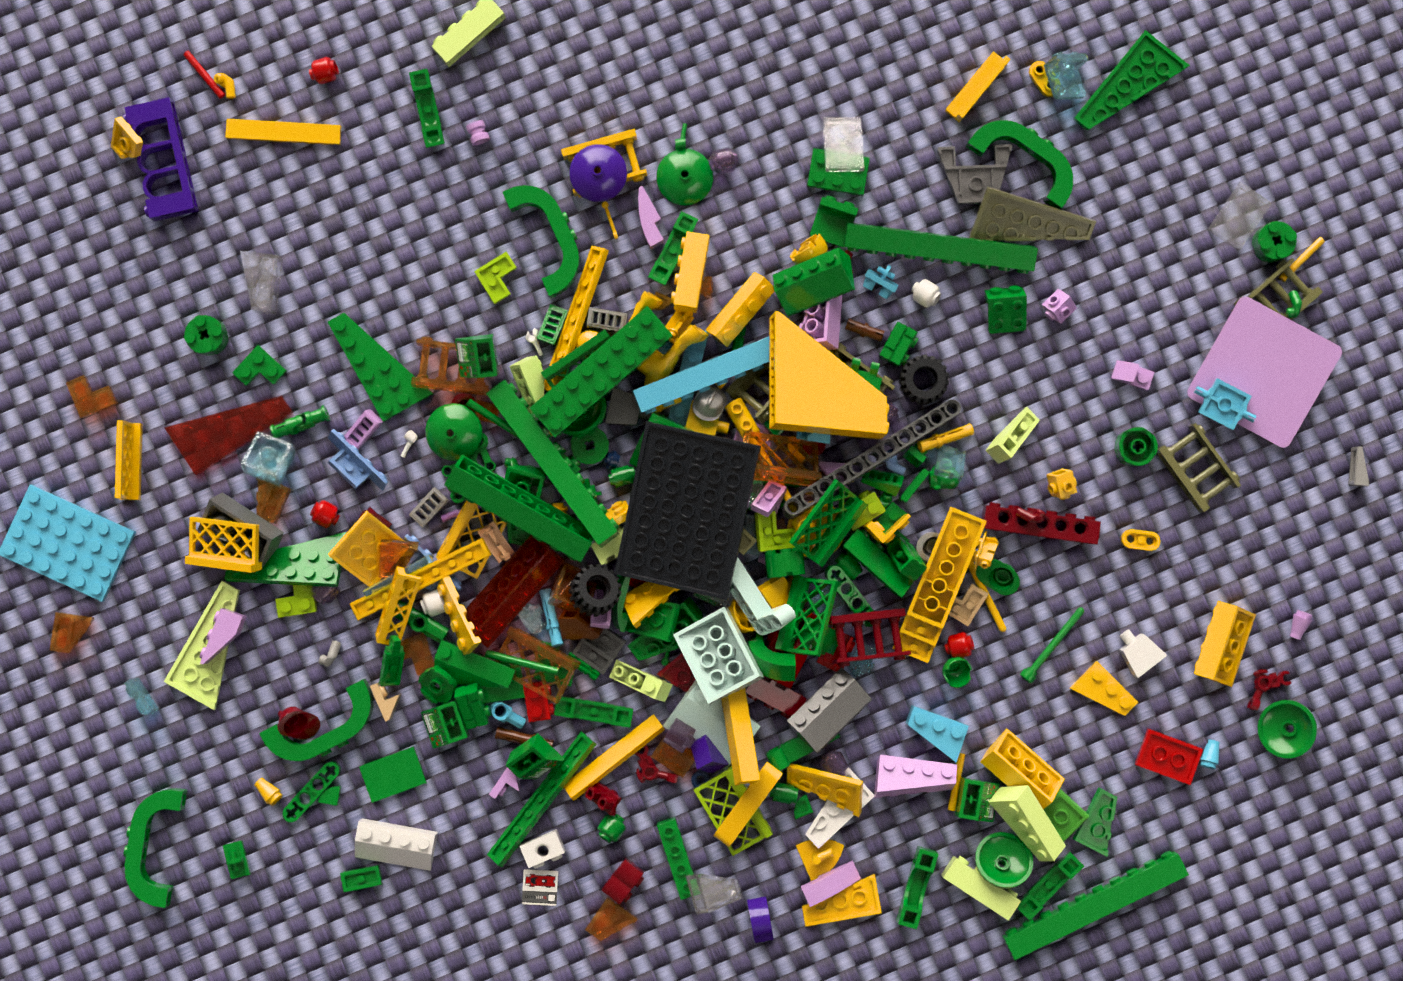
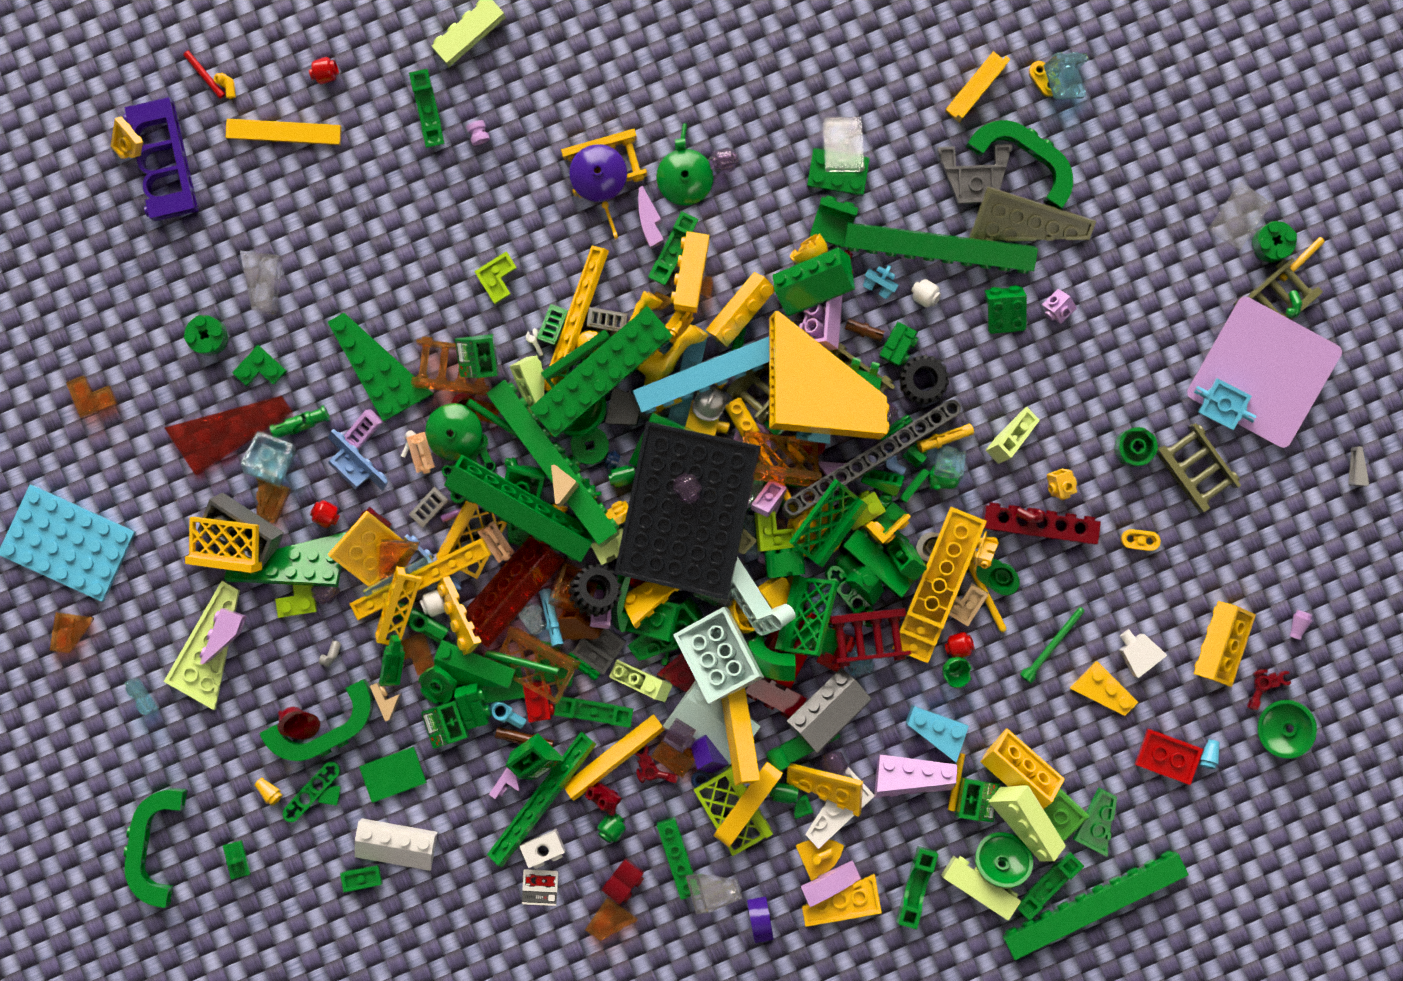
yellow fence [115,420,143,500] -> none
green arch [502,185,580,299] -> none
green wing [1073,30,1190,131] -> none
lavender slope [1111,360,1154,391] -> none
none -> light nougat hinge [406,432,435,474]
none -> tan slope [551,465,579,507]
none -> clear purple head [673,473,702,503]
none -> green slope [845,566,884,606]
none -> green axle [880,415,913,441]

